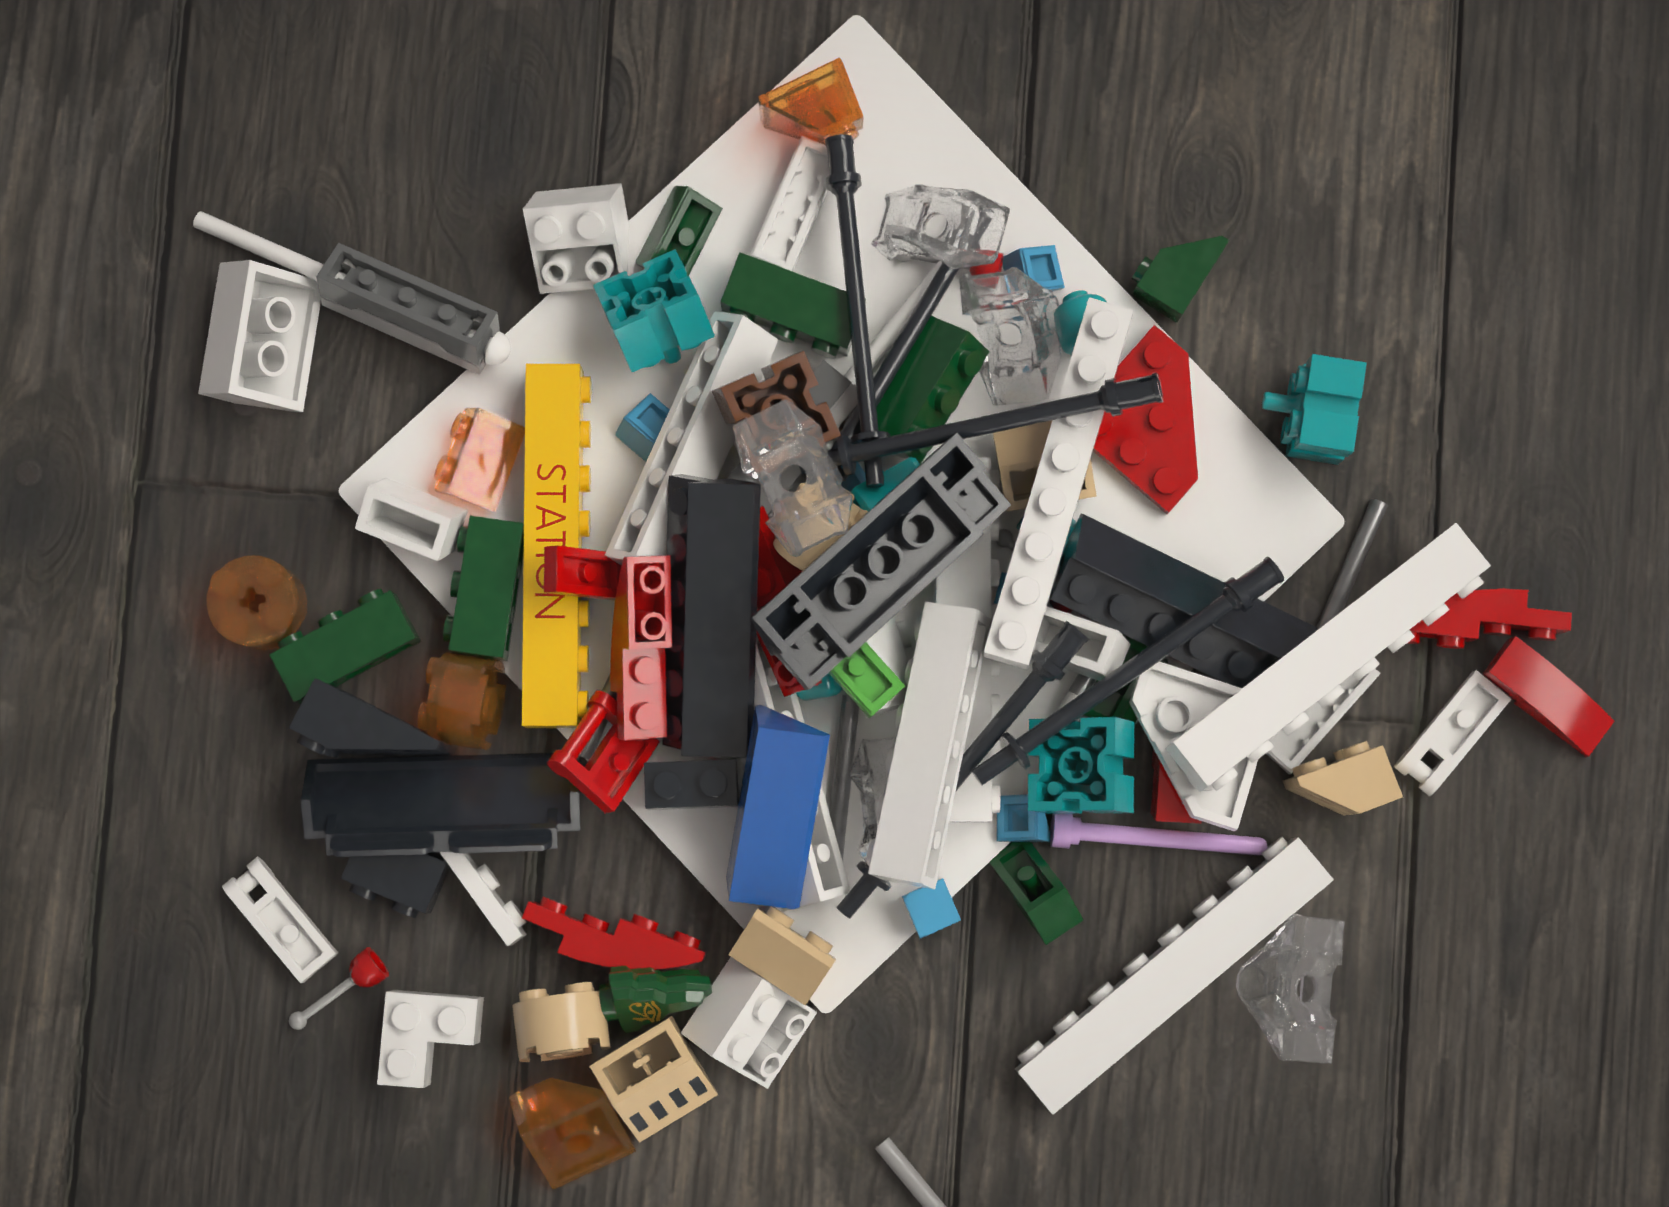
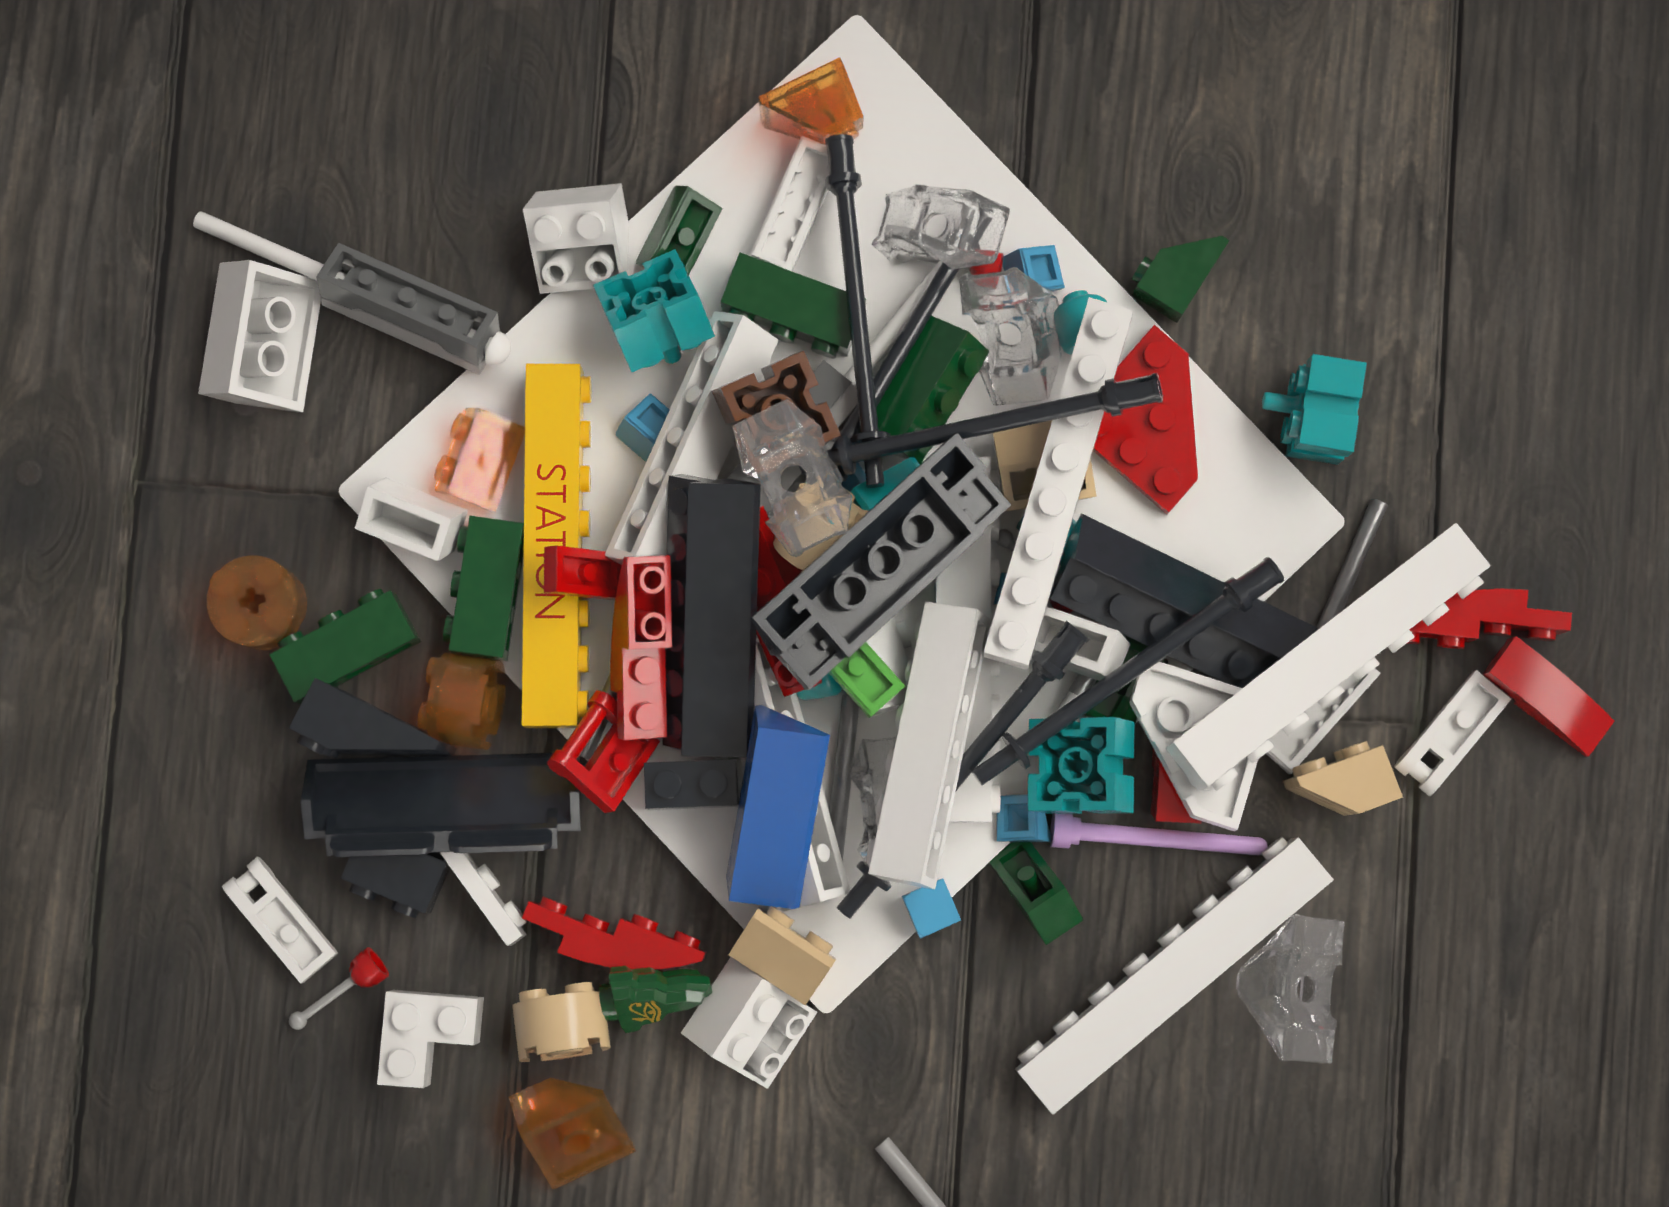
tan slope [589,1016,718,1143] -> none

